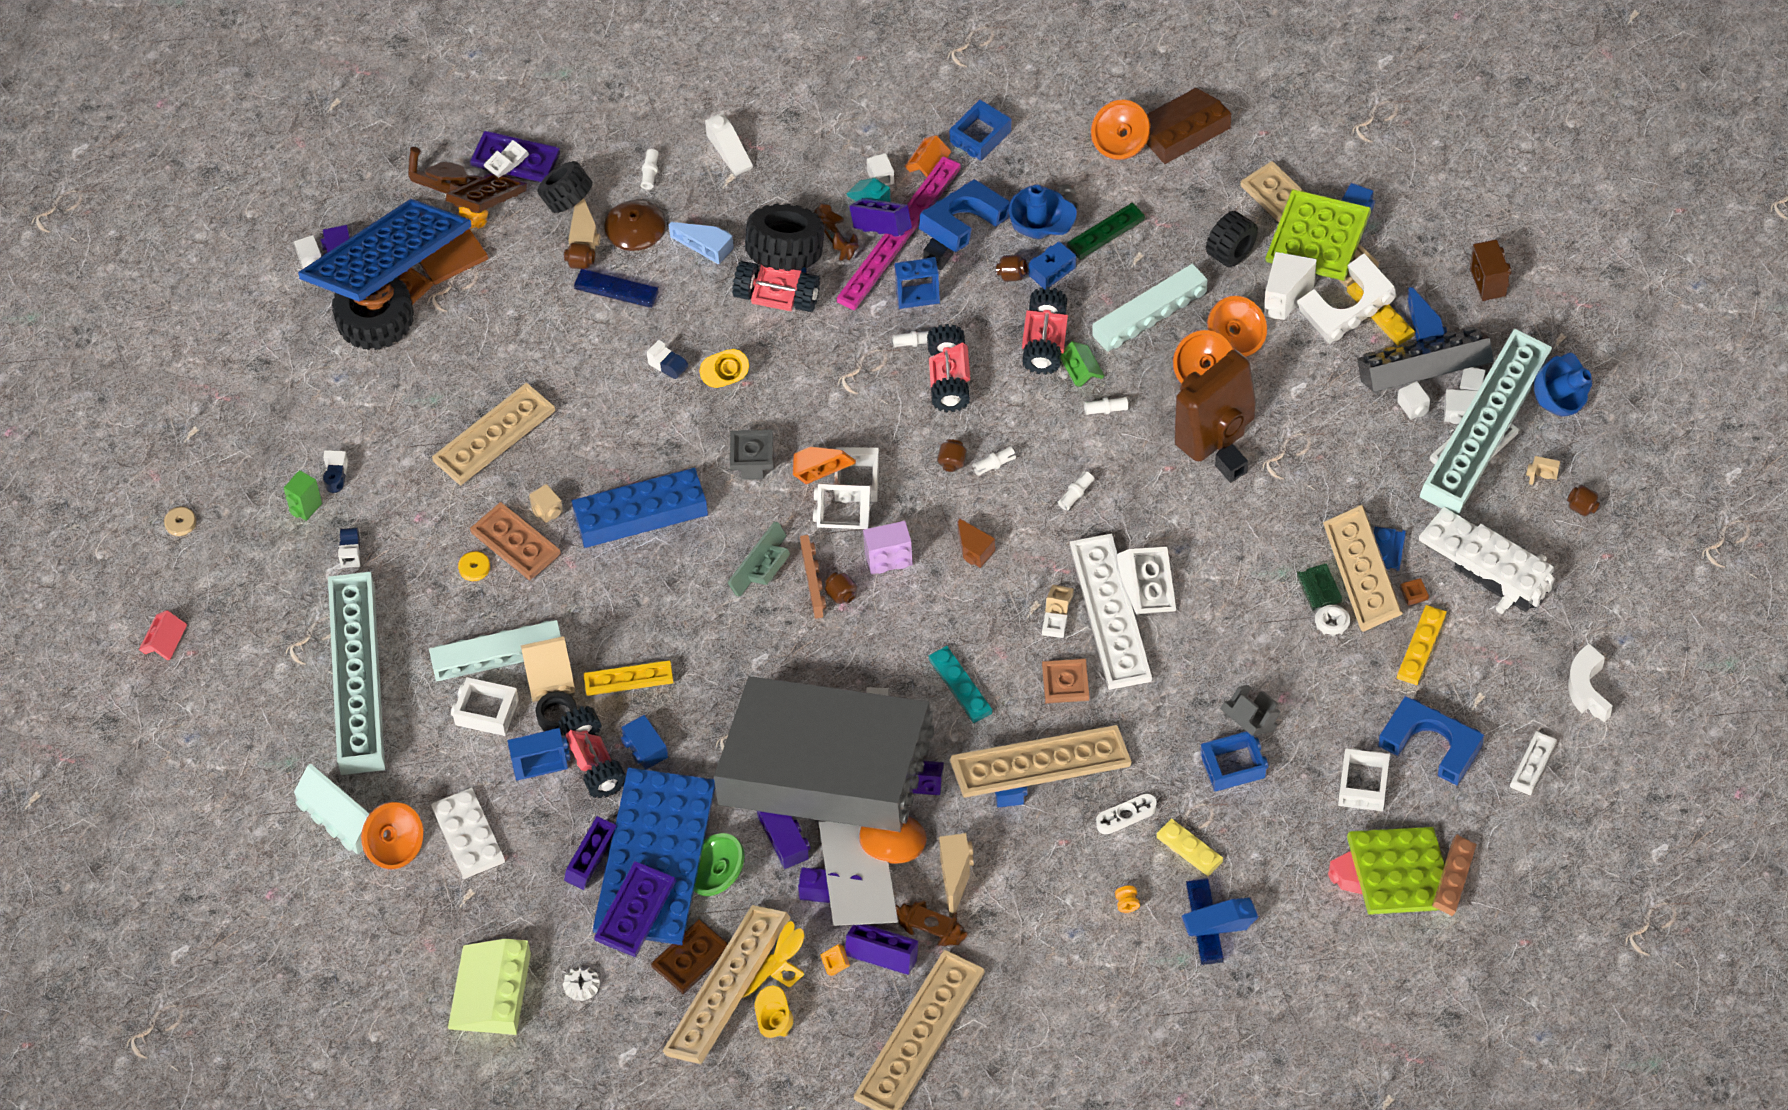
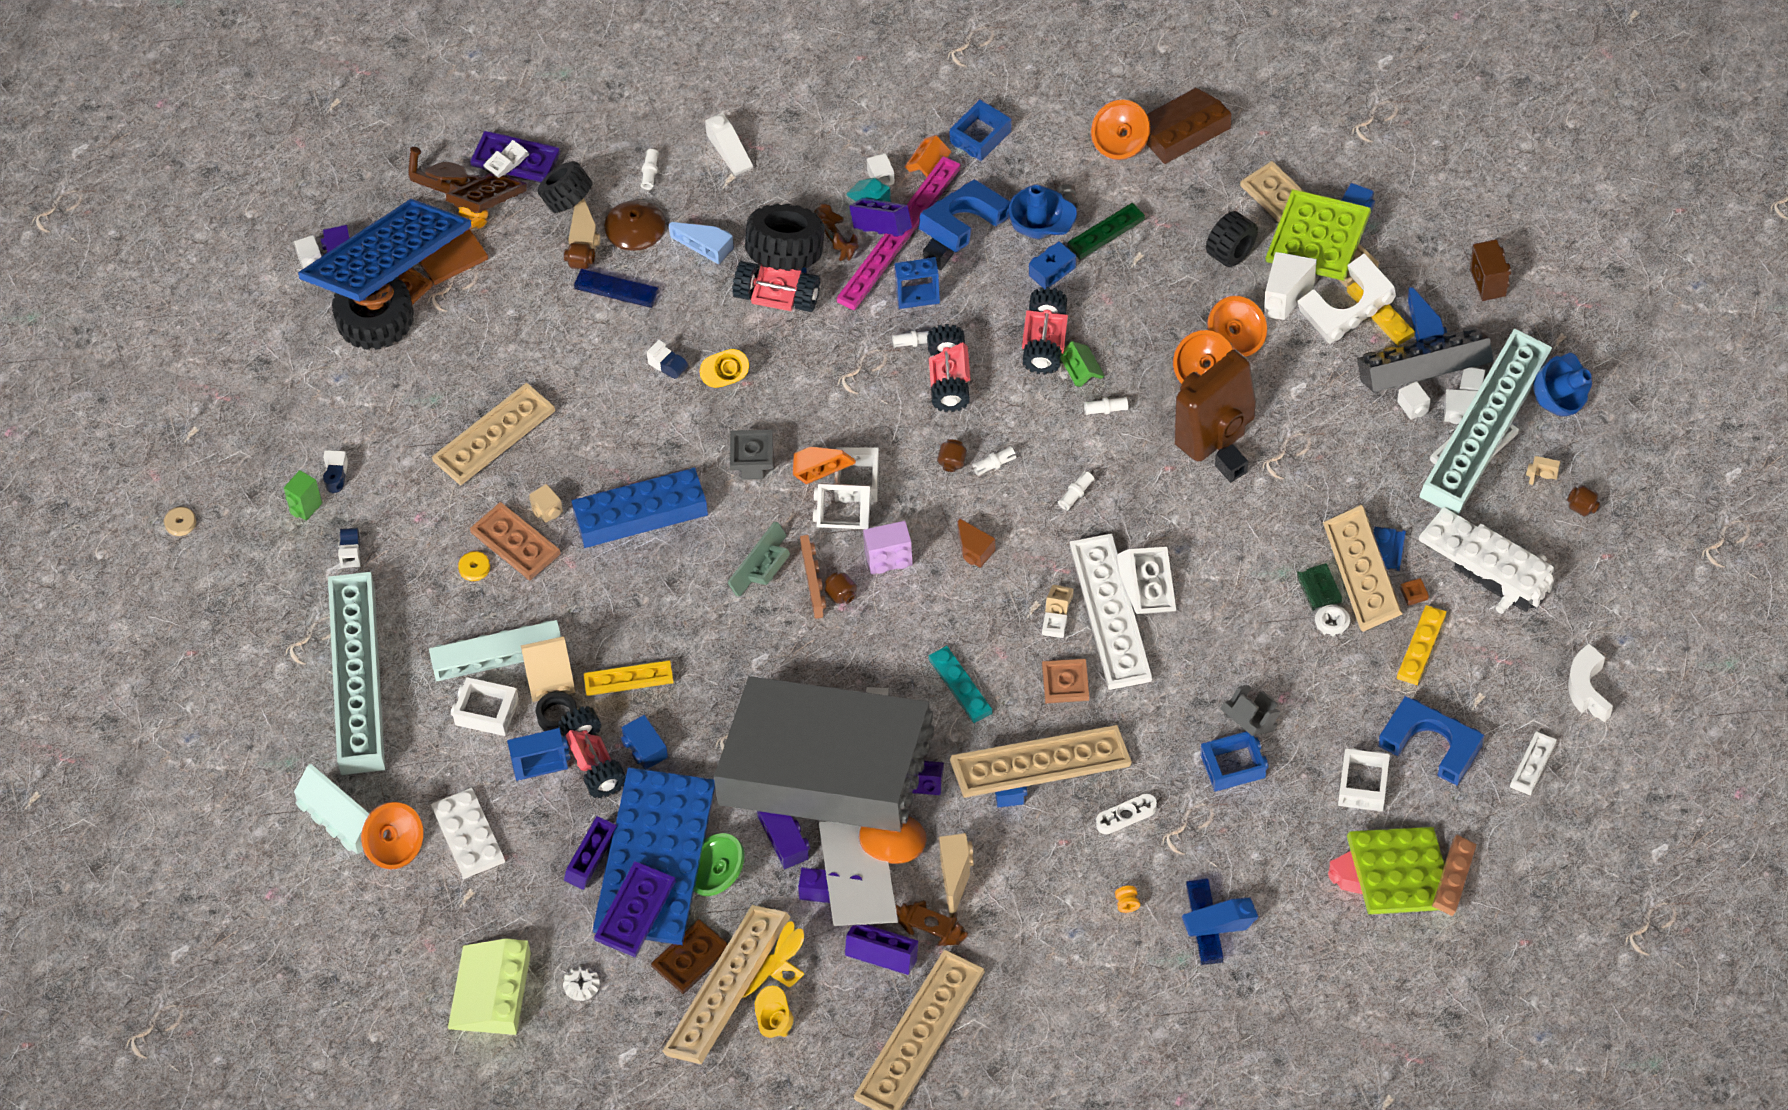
coral panel [139,610,187,660] -> none
light orange plate [821,944,850,976] -> none
reddish brown head [996,254,1028,282] -> none
light aqua brick [1093,264,1207,352] -> none
light yellow plate [1157,818,1223,877] -> none

